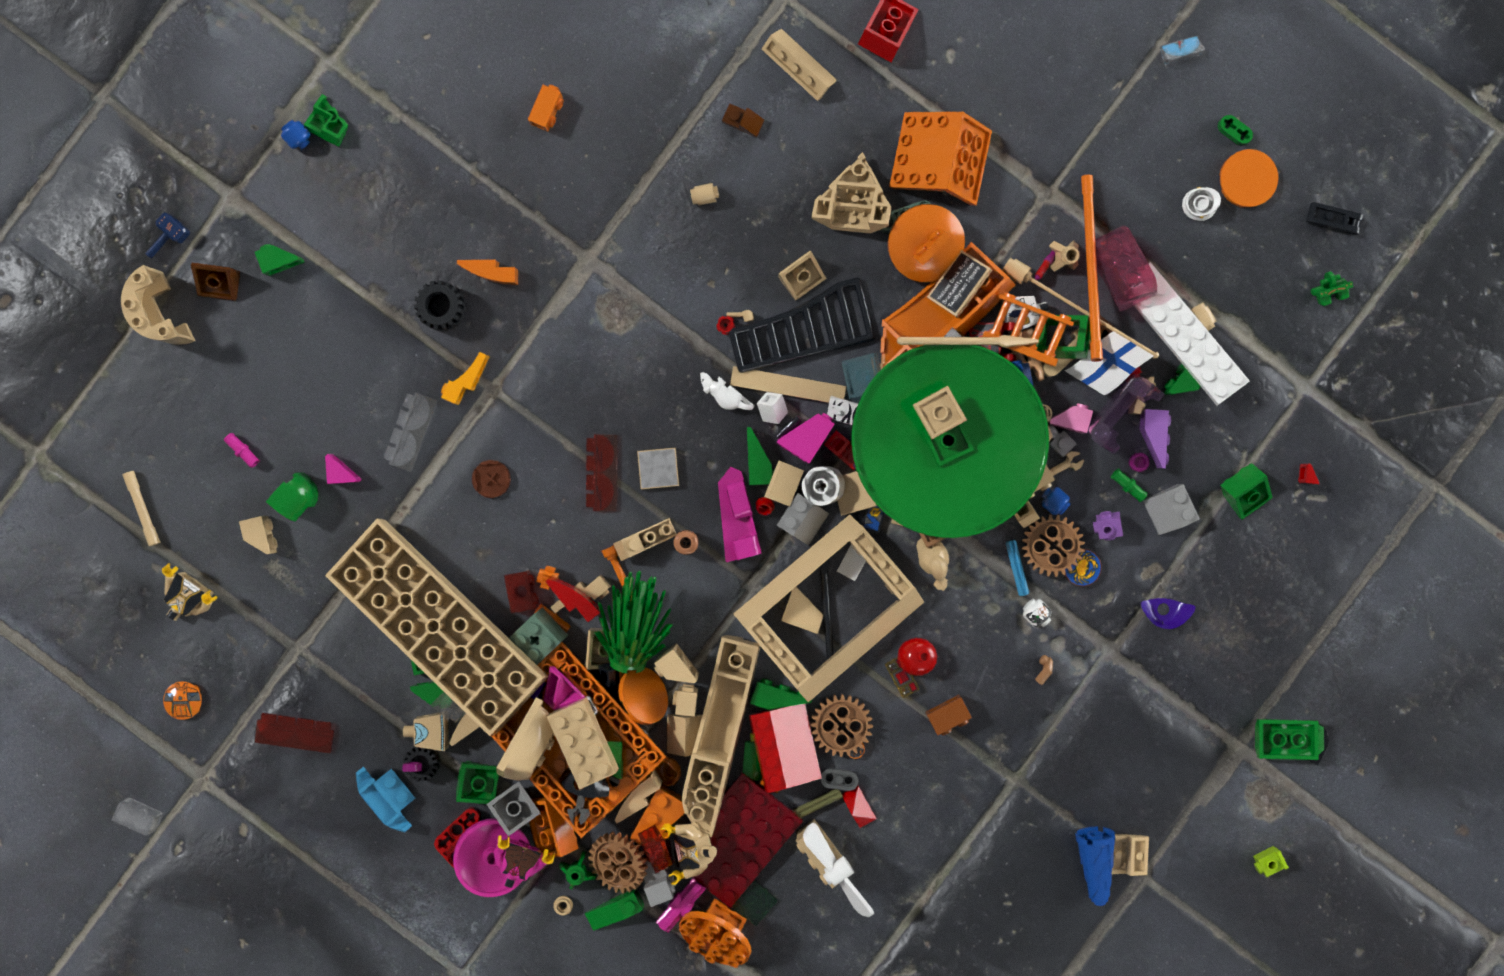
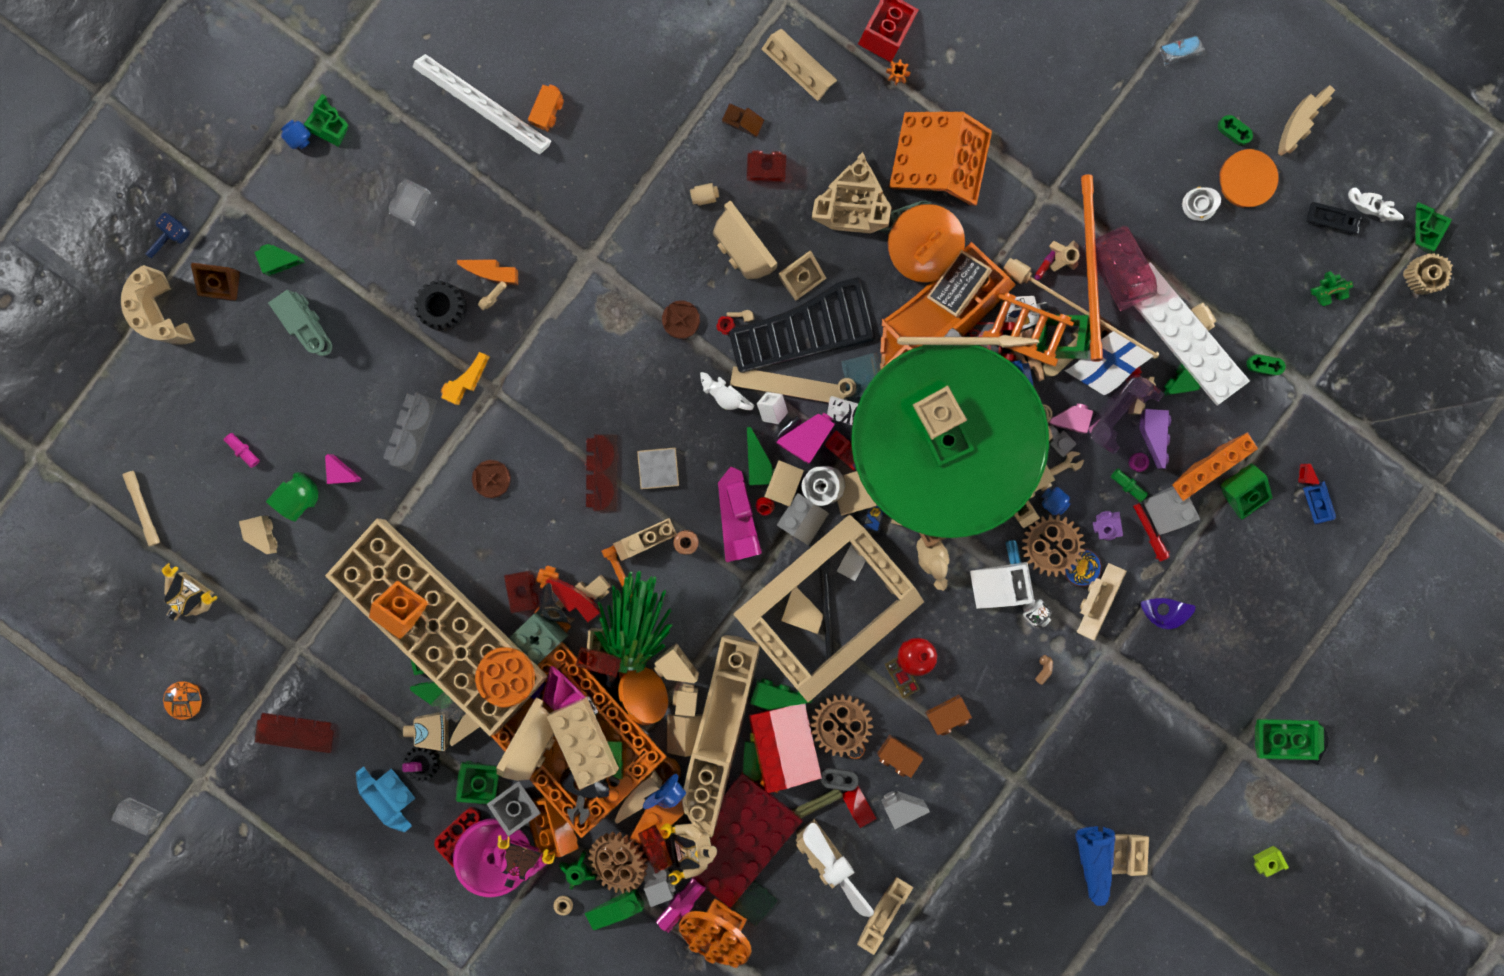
none -> sand green brick [268,290,333,356]
none -> orange slope [369,580,428,639]
none -> clear brick [388,178,430,226]
none -> white plate [413,54,551,155]
none -> orange tile [475,647,535,707]
none -> tan bar [478,281,506,311]
none -> black piece [539,583,575,623]
none -> clear red brick [575,647,621,677]
none -> blue piece [643,774,686,809]
none -> copper tile [662,300,700,339]
none -> tan windscreen [713,200,777,279]
none -> clear red brick [747,150,786,182]
none -> tan plate [837,378,857,397]
none -> tan slope [857,877,913,955]
none -> dark orange brick [877,734,923,778]
none -> light grey slope [881,791,930,829]
none -> orange gear [886,59,911,86]
none -> white slope [970,562,1034,609]
none -> tan bracket [1077,563,1127,641]
none -> red pin [1133,503,1170,562]
none -> orange slope [1172,432,1258,501]
none -> green beam [1246,354,1286,376]
none -> tan slope [1278,85,1335,156]
none -> blue slope [1303,481,1336,524]
none -> white animal [1348,188,1404,222]
none -> tan brick [1403,253,1453,295]
none -> green slope [1415,202,1452,254]

